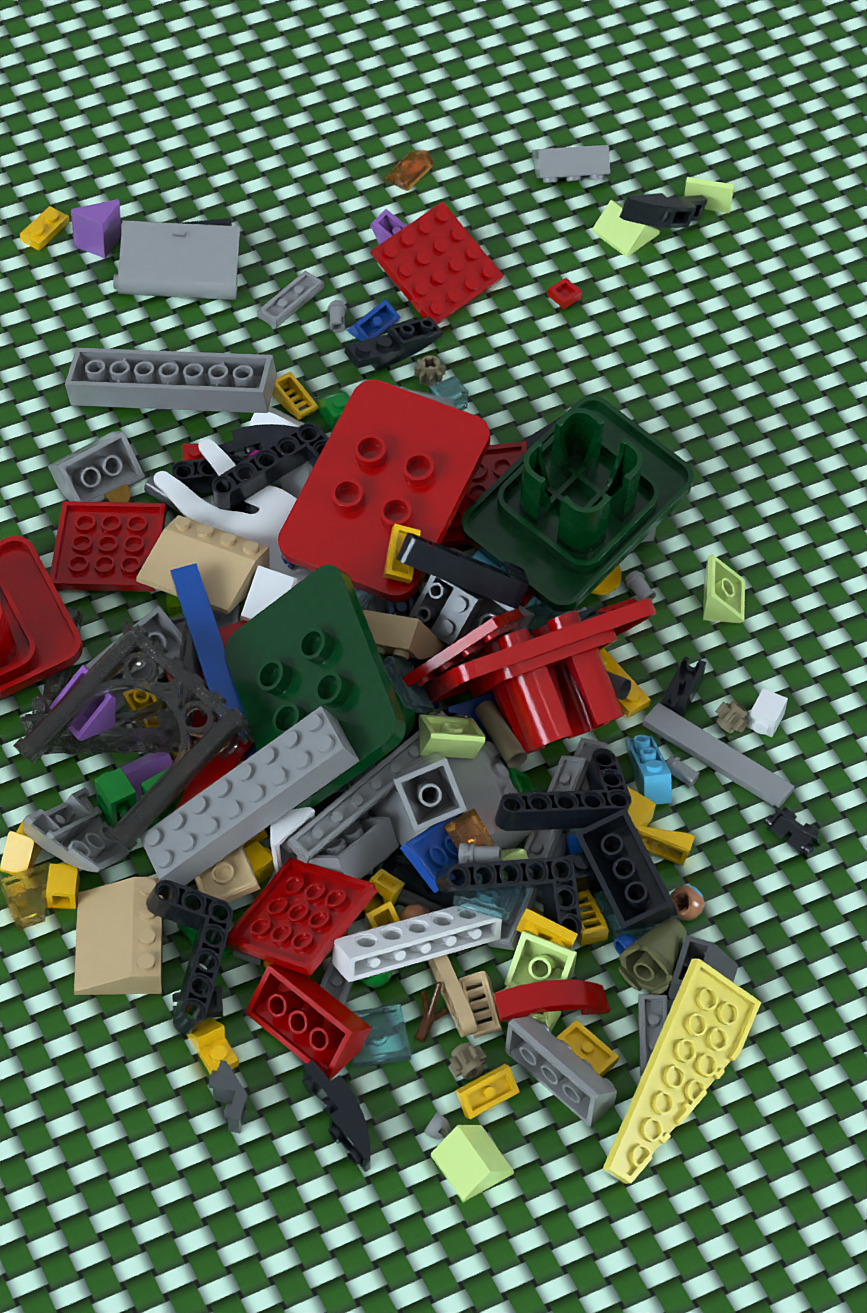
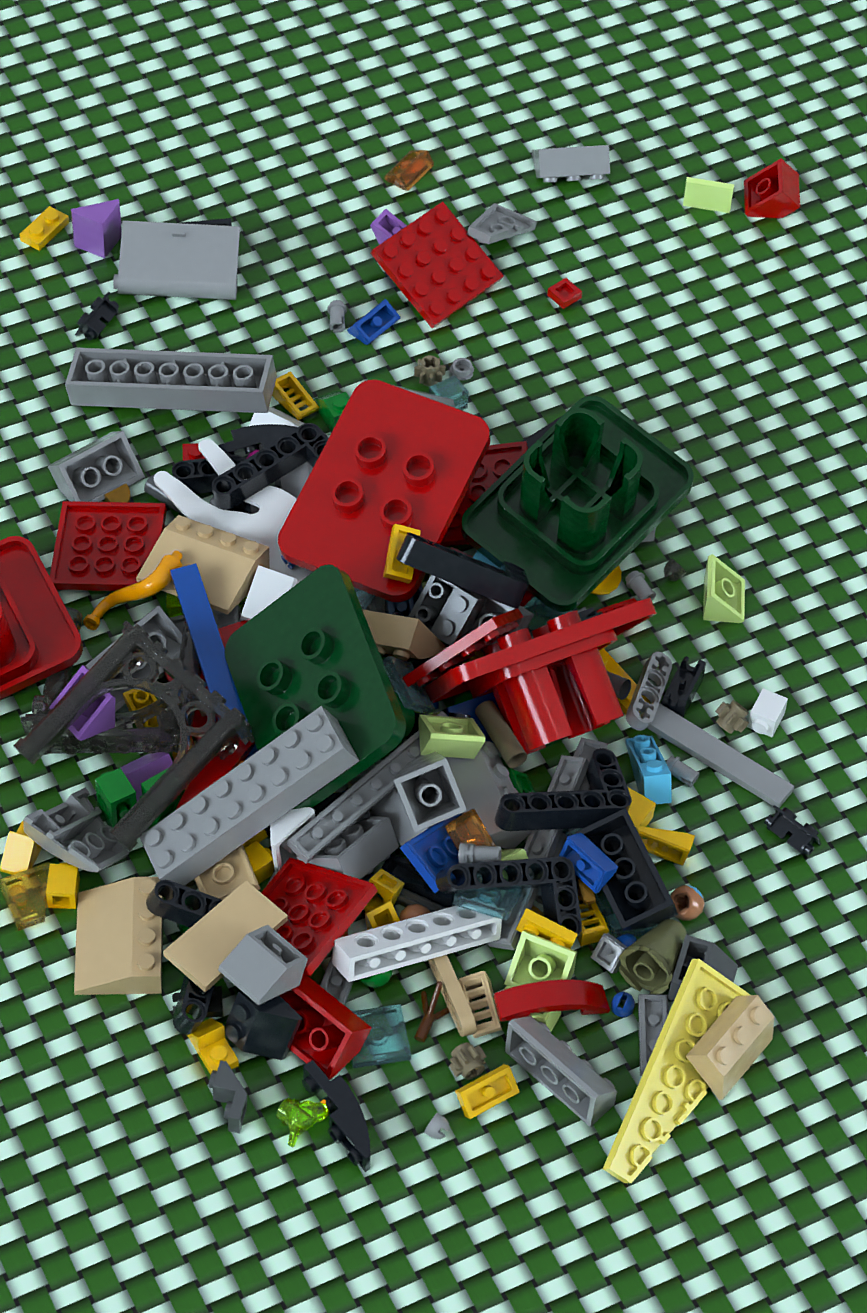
light grey tile [257,270,324,328] -> none
black slope [344,316,443,370] -> none
yellowish green slope [431,1125,514,1202] -> none
yellow plate [556,1020,619,1077] -> none
yellowish green slope [592,200,660,257] -> none
black slope [619,193,708,228] -> none
none -> black hinge [75,291,119,340]
none -> light orange animal [83,551,183,630]
none -> tan tile [163,880,288,992]
none -> light grey slope [218,925,308,1005]
none -> black slope [224,991,303,1060]
none -> clear neon green animal [277,1098,329,1148]
none -> light grey plate [450,358,474,381]
none -> light grey wing [467,203,537,244]
none -> blue slope [558,833,618,894]
none -> pearl gold tile [577,879,596,905]
none -> light grey tile [590,933,627,974]
none -> blue hinge [611,991,635,1017]
none -> light grey beam [626,652,672,731]
none -> clear smoke hinge [663,558,687,581]
none -> tan slope [686,995,774,1100]
none -> red slope [744,158,800,218]

